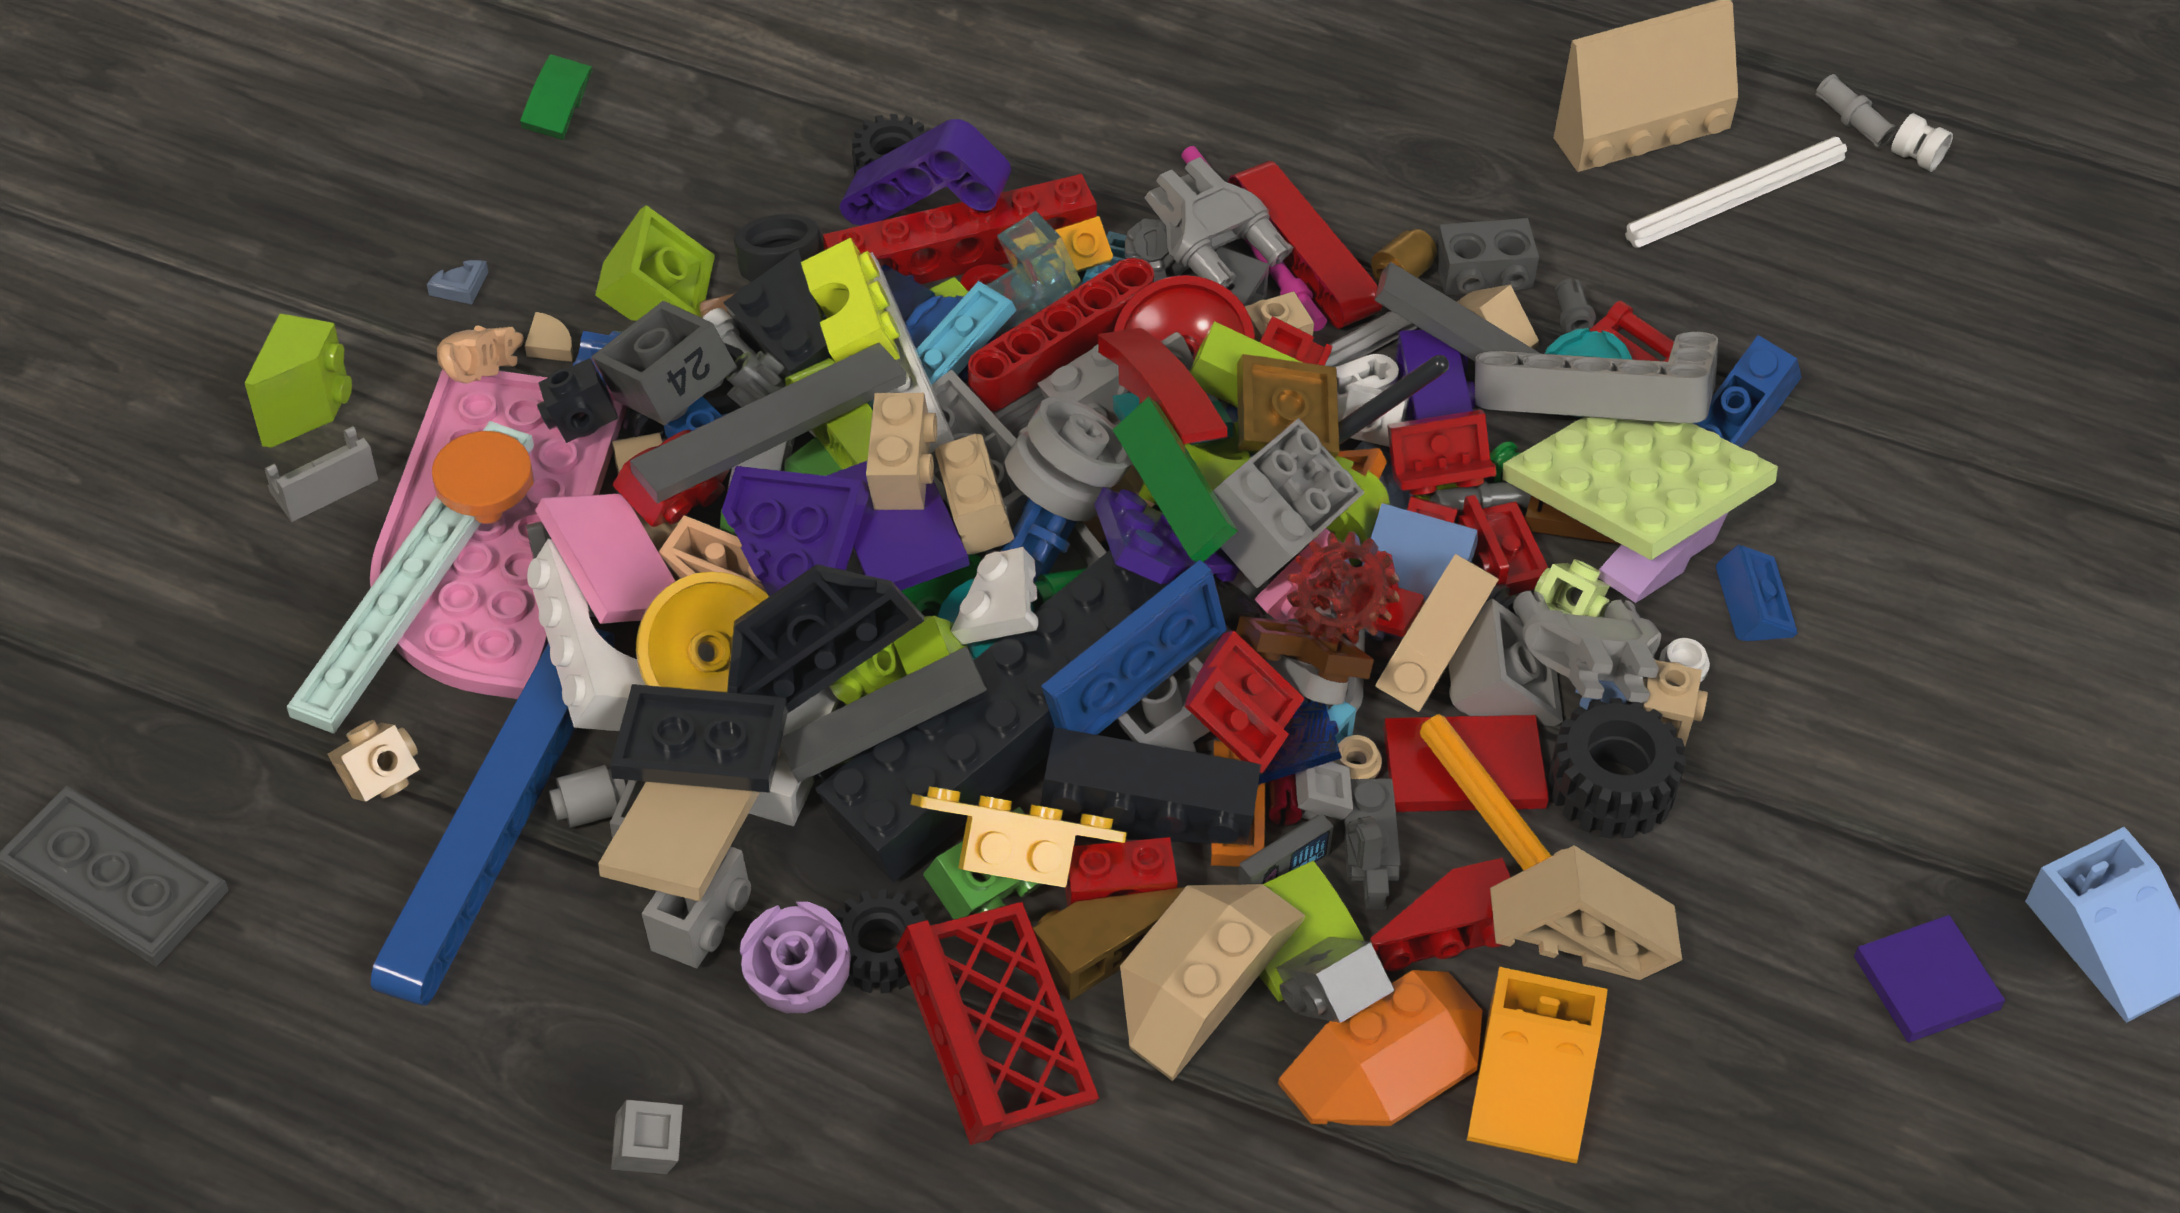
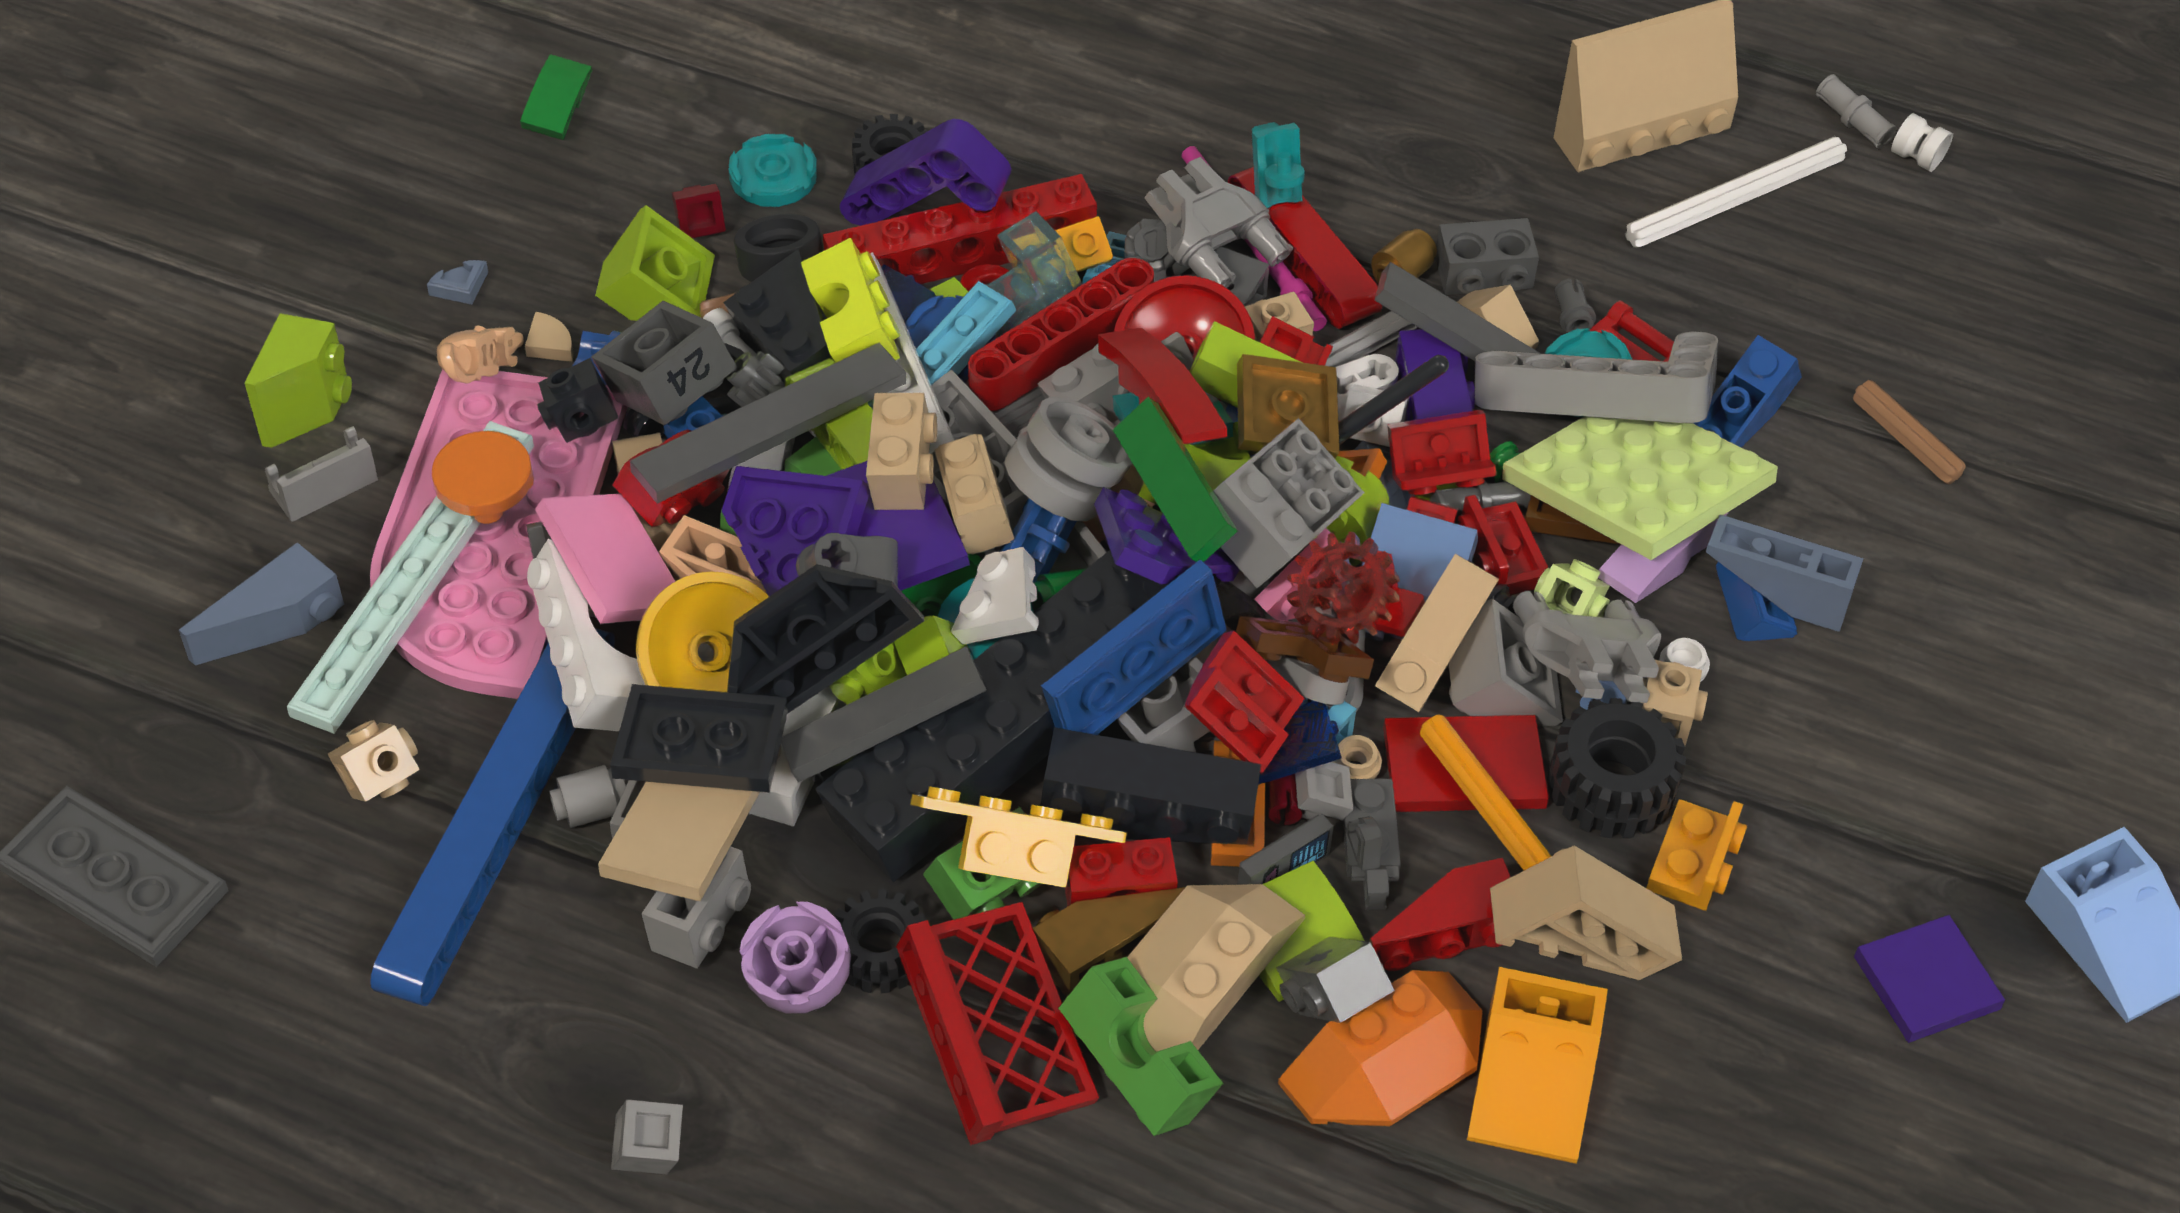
none -> sand blue slope [179,543,344,665]
none -> dark red tile [672,184,726,238]
none -> teal tile [728,134,817,207]
none -> dark grey piece [796,533,898,587]
none -> bright green arch [1058,957,1223,1136]
none -> teal hips [1252,122,1305,208]
none -> light orange bracket [1646,799,1748,911]
none -> sand blue slope [1706,514,1864,632]
none -> medium nougat axle [1853,380,1966,484]

